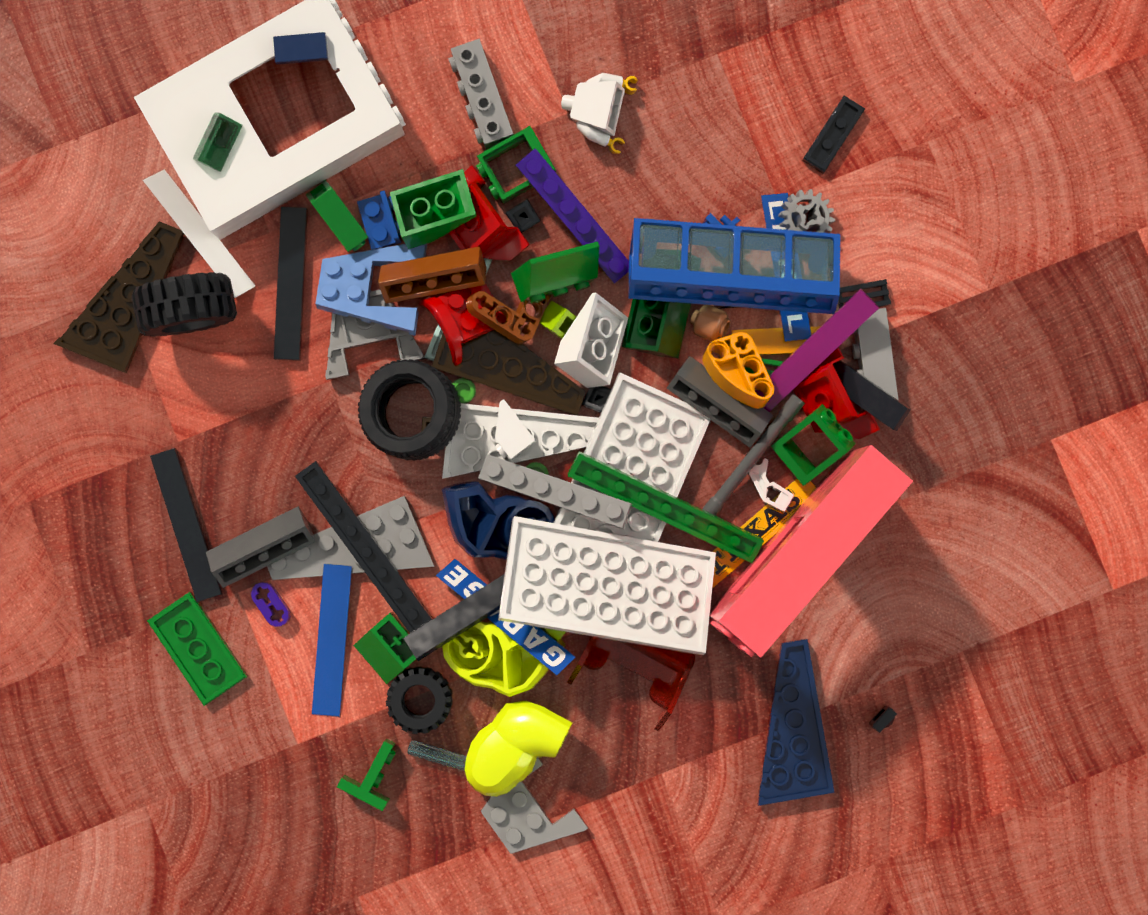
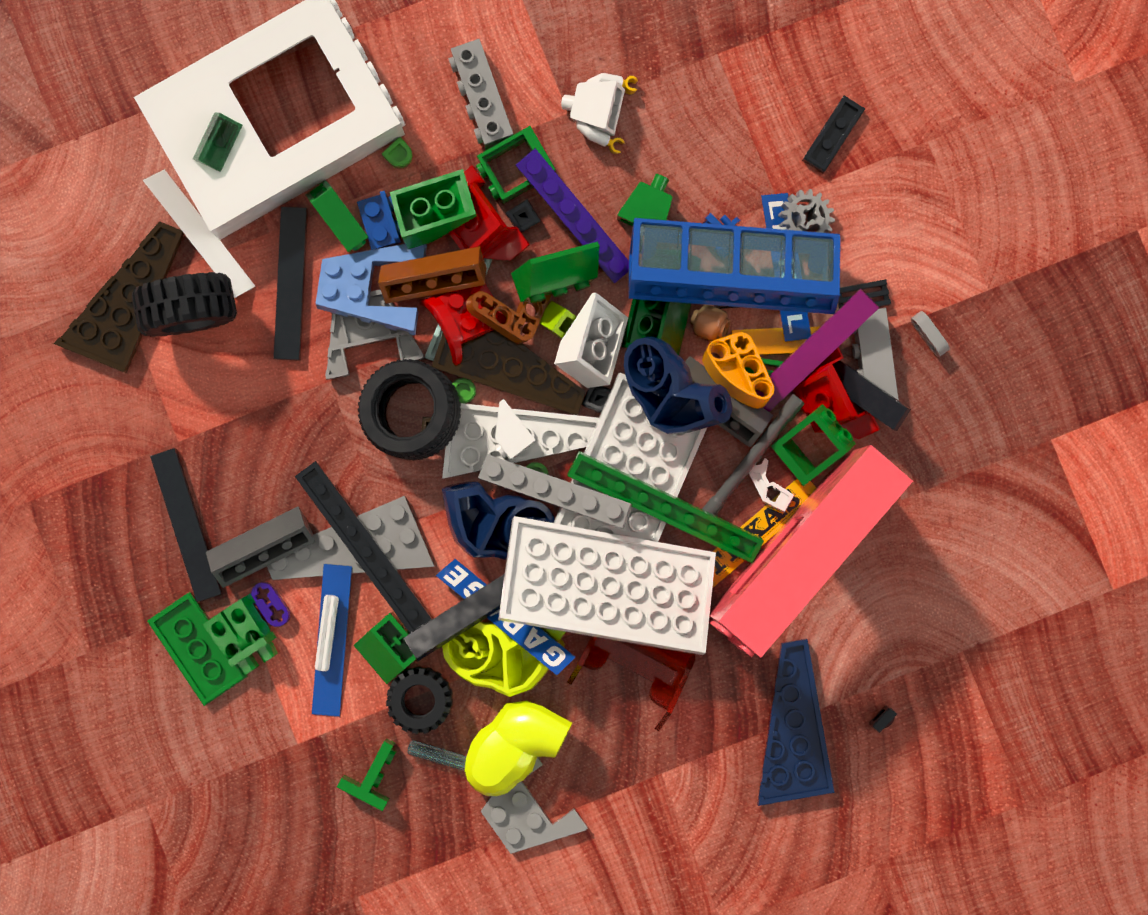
dark blue tile [273,32,328,65] -> none
none -> green hips [202,594,278,675]
none -> white axle [315,595,339,671]
none -> bright green tile [381,137,413,169]
none -> green torso [617,174,673,227]
none -> dark blue piece [624,337,732,434]
none -> light grey beam [910,311,950,357]

